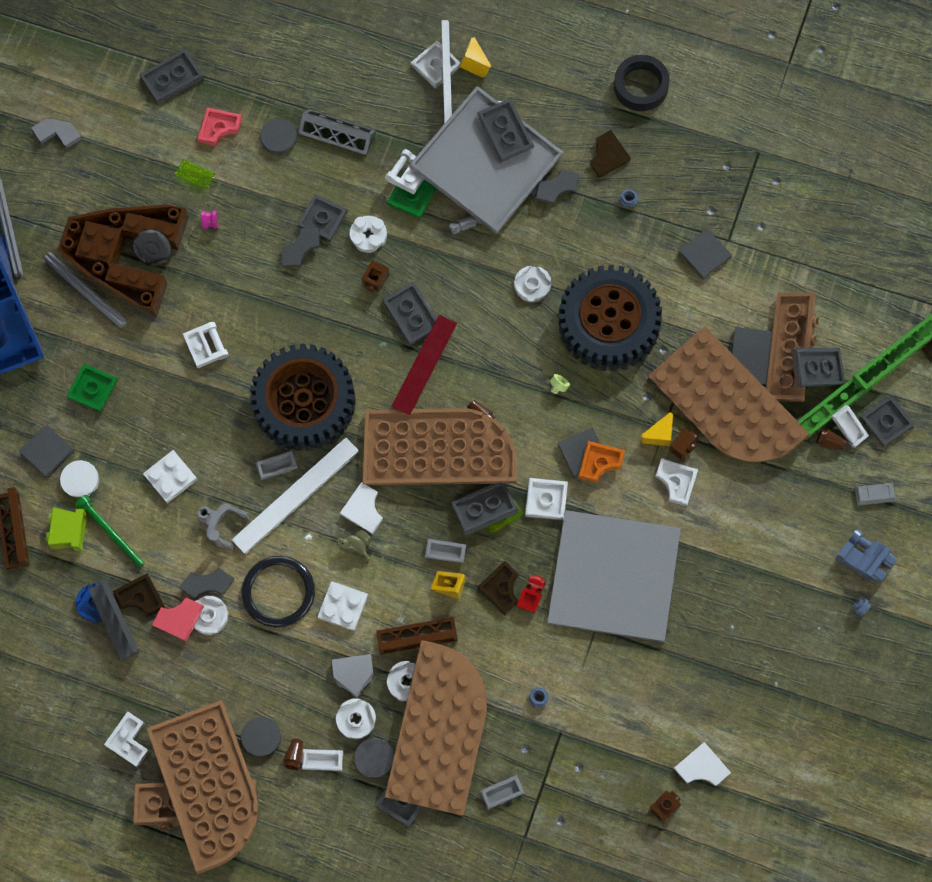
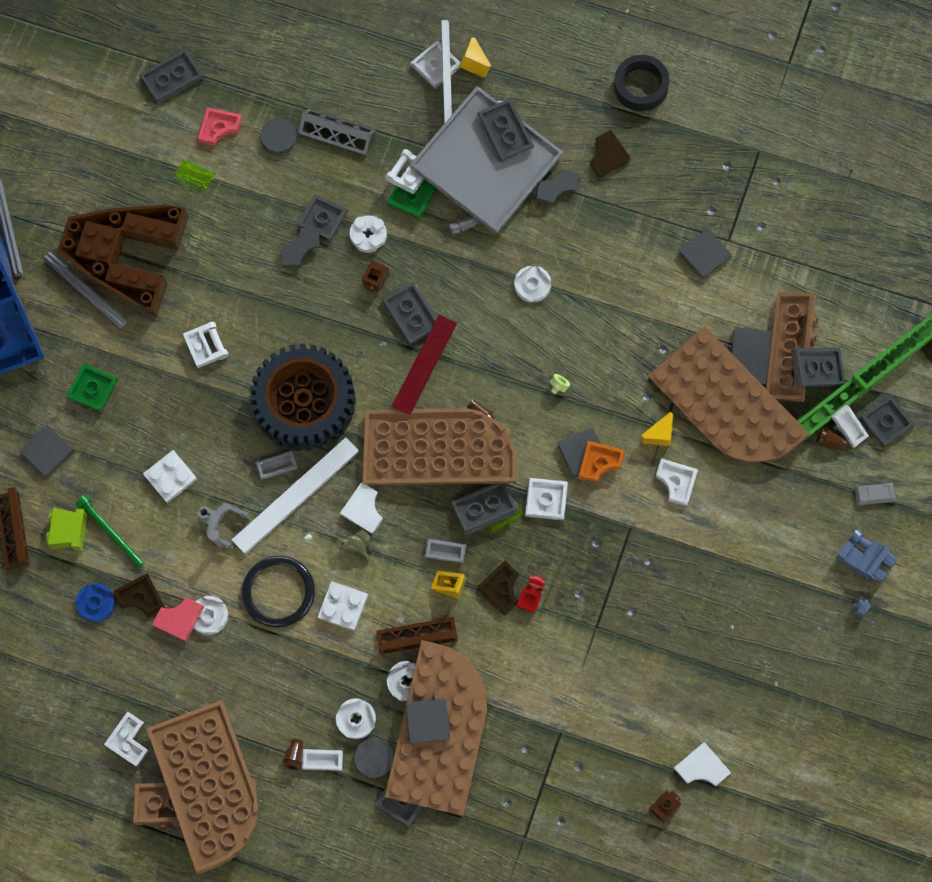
light grey tile [31,119,82,148] -> none
white tile [60,460,99,499] -> none
dark grey fence [88,579,139,661] -> none
dark grey tile [133,230,171,266] -> none
dark grey tile [180,567,235,600] -> none
dark pink wheel [201,210,218,230] -> none
dark grey tile [241,717,281,757] -> none
light grey slope [332,654,374,698] -> none
light grey tile [480,775,525,809] -> none
sand blue plate [529,688,549,708] -> none
light grey tile [547,510,681,643] -> none
black wheel [559,265,662,371] -> none
sand blue plate [620,189,638,208] -> none
reddish brown brick [669,428,698,462] -> none
none -> dark grey tile [405,699,450,744]

